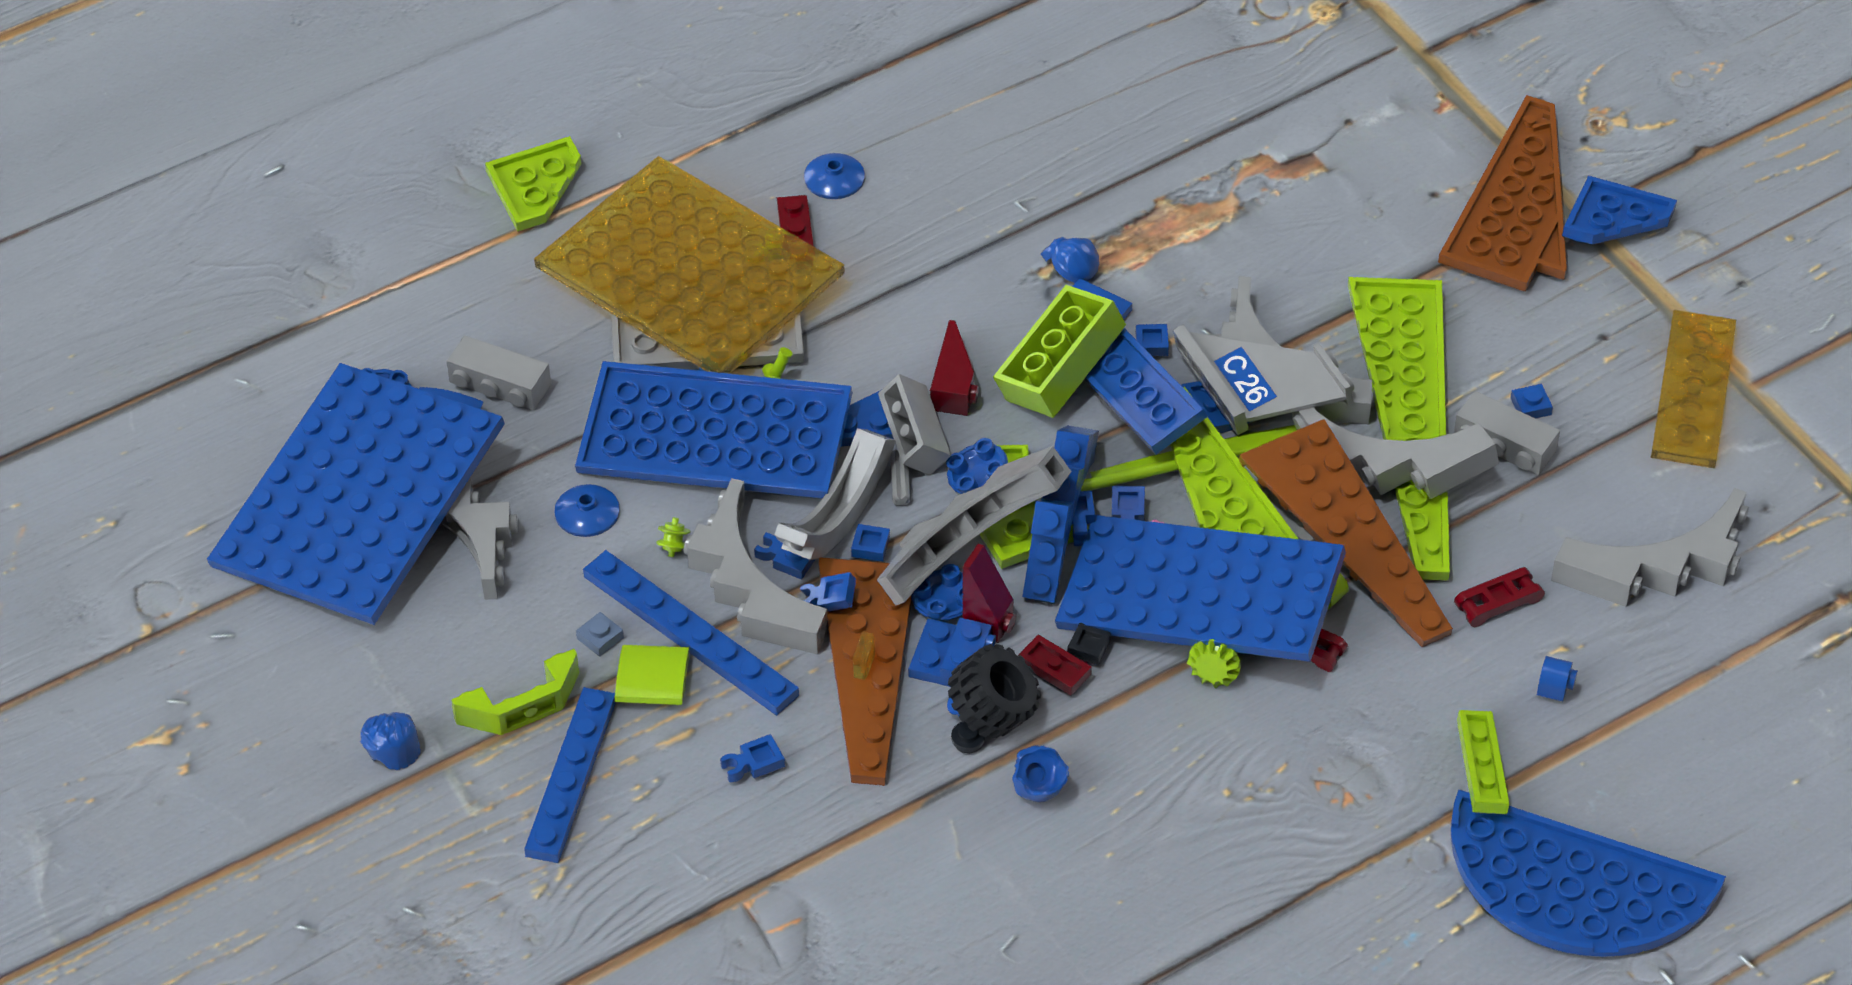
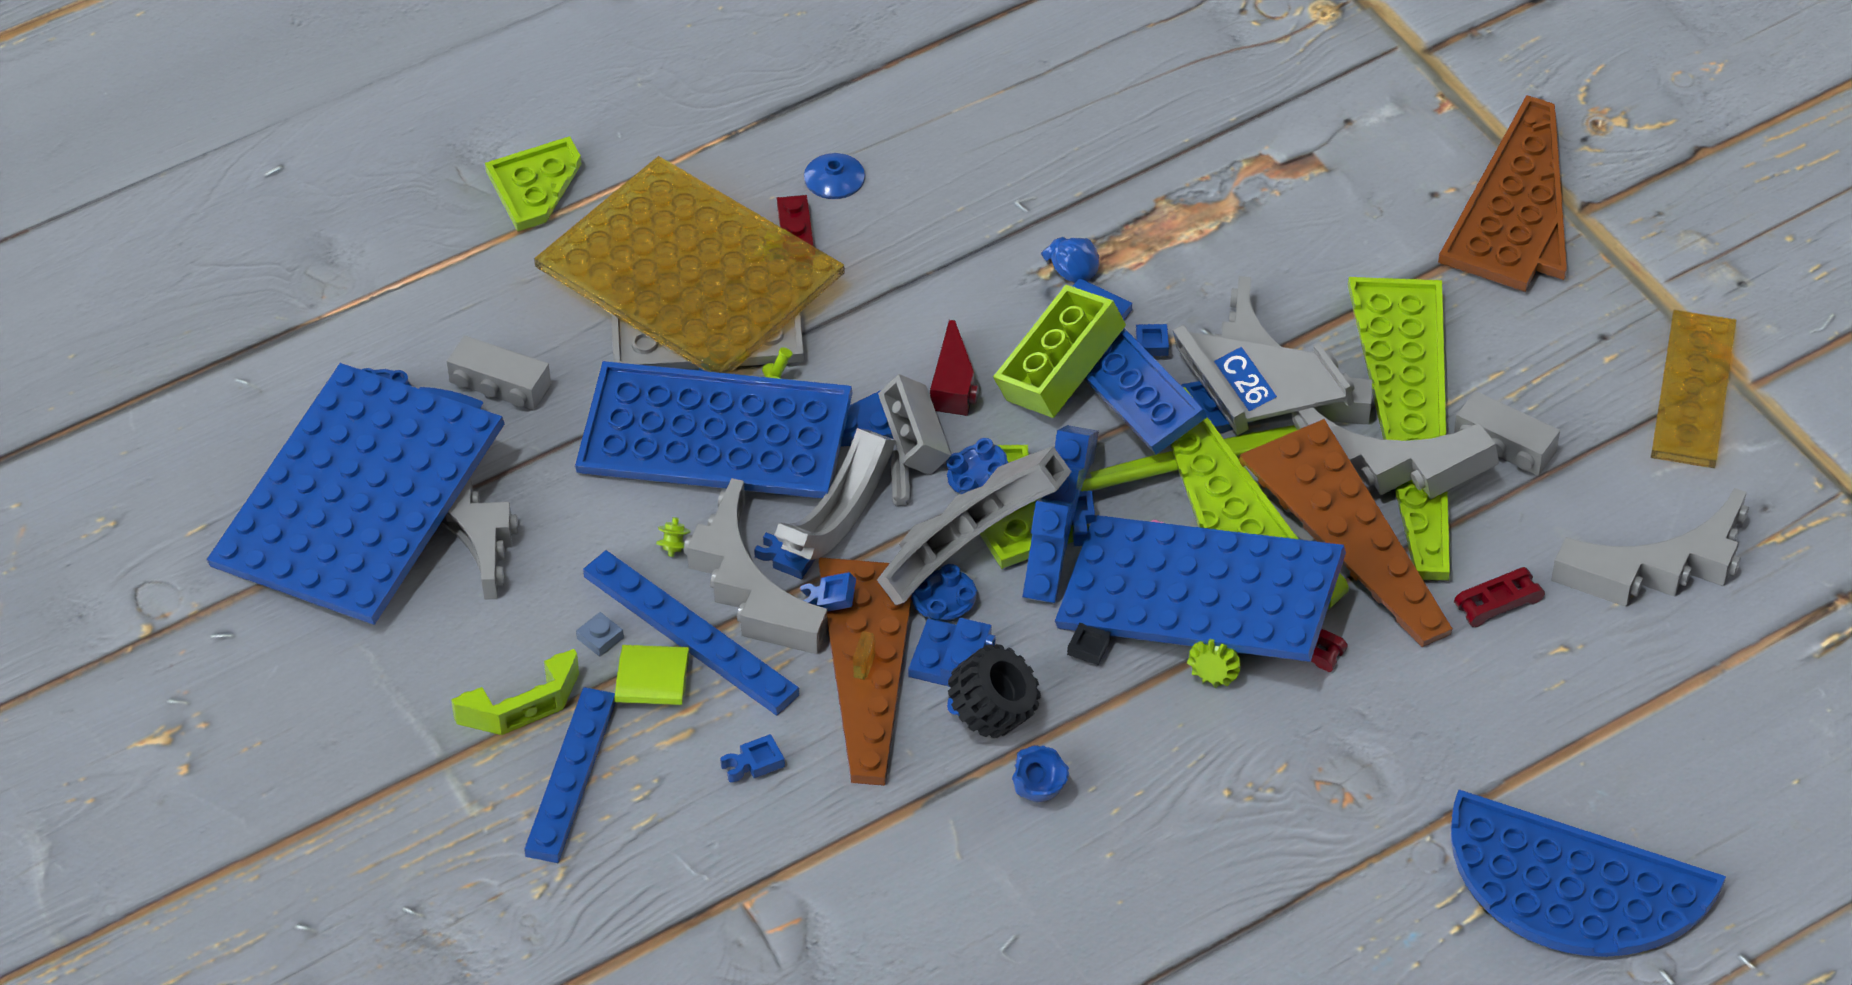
blue hair [360,712,421,770] -> none
blue dish [554,484,620,537] -> none
blue plate [851,524,890,562] -> none
black plate [951,721,985,754] -> none
dark red slope [962,543,1016,643] -> none
dark red plate [1018,634,1092,696] -> none
blue plate [1112,486,1145,521] -> none
lime plate [1457,710,1509,814] -> none
blue plate [1510,384,1553,419] -> none
blue plate [1537,656,1578,702] -> none
blue plate [1562,175,1677,245] -> none

